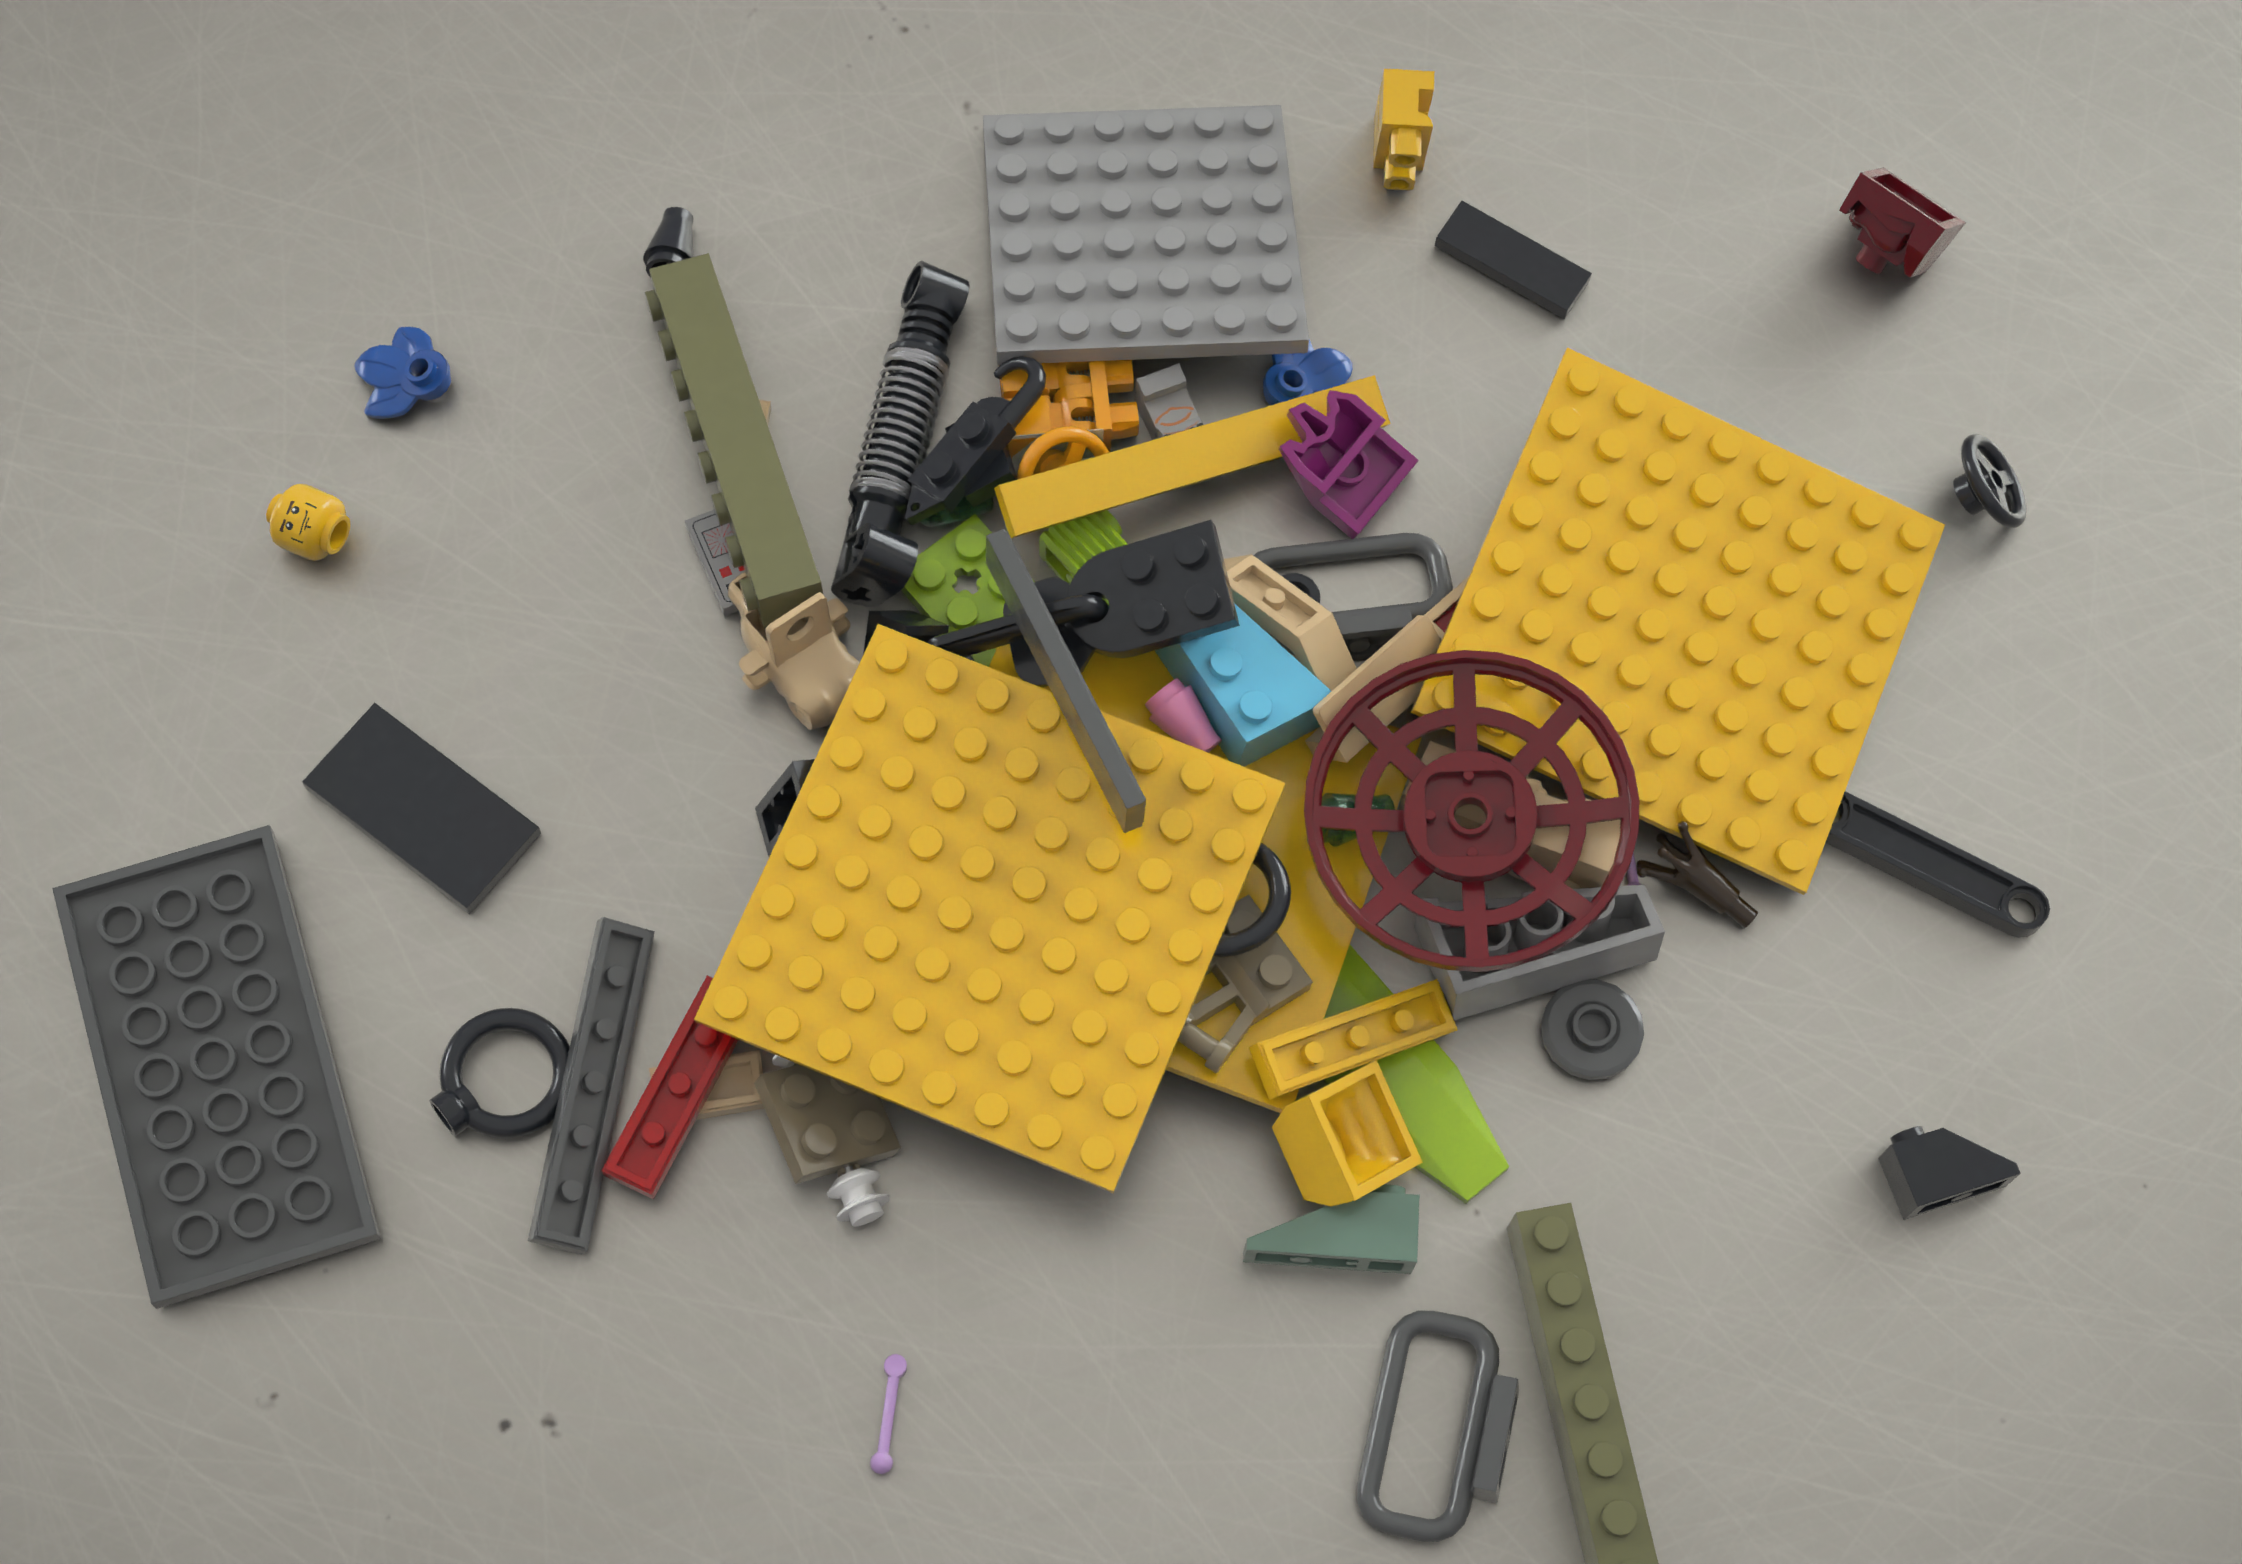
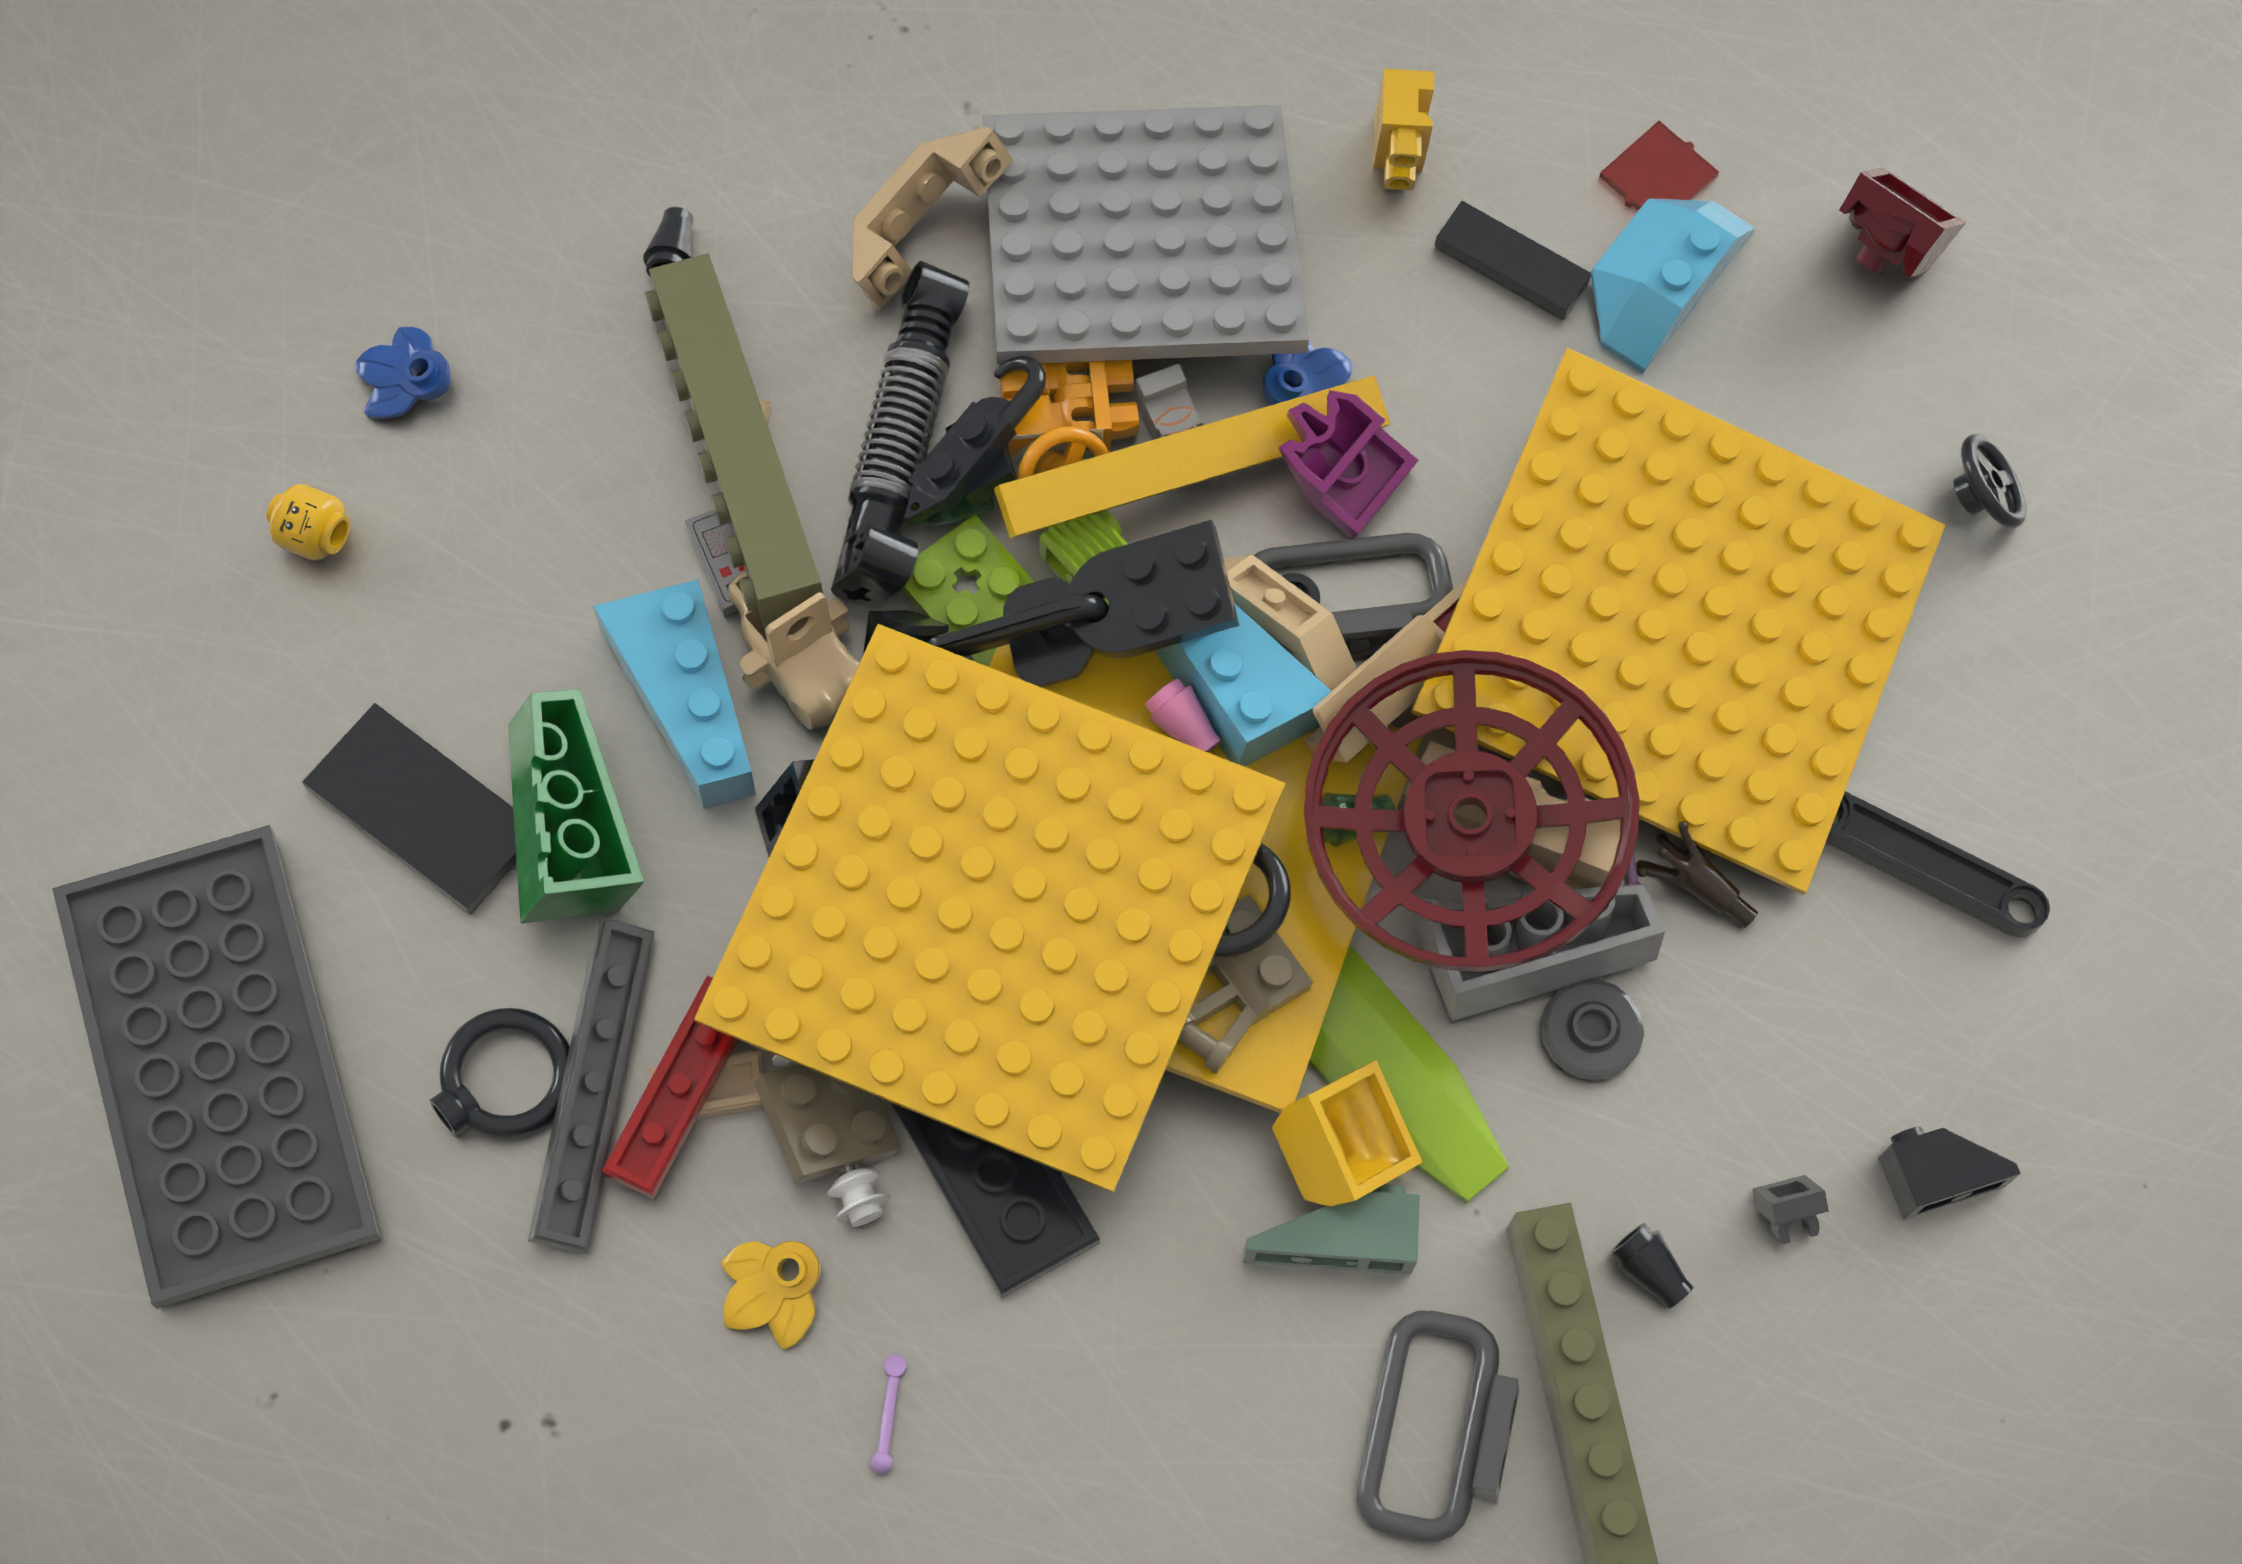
dark grey tile [986,529,1146,833] -> none
yellow tile [1249,979,1458,1100] -> none
none -> green wedge [508,689,644,924]
none -> medium azure wedge [593,579,756,808]
none -> yellow plate [721,1241,821,1349]
none -> tan slope [852,127,1013,310]
none -> black tile [892,1103,1100,1299]
none -> medium azure wedge [1591,199,1755,373]
none -> clear red piece [1599,120,1719,211]
none -> black cone [1611,1223,1694,1309]
none -> dark grey tile [1753,1175,1829,1244]

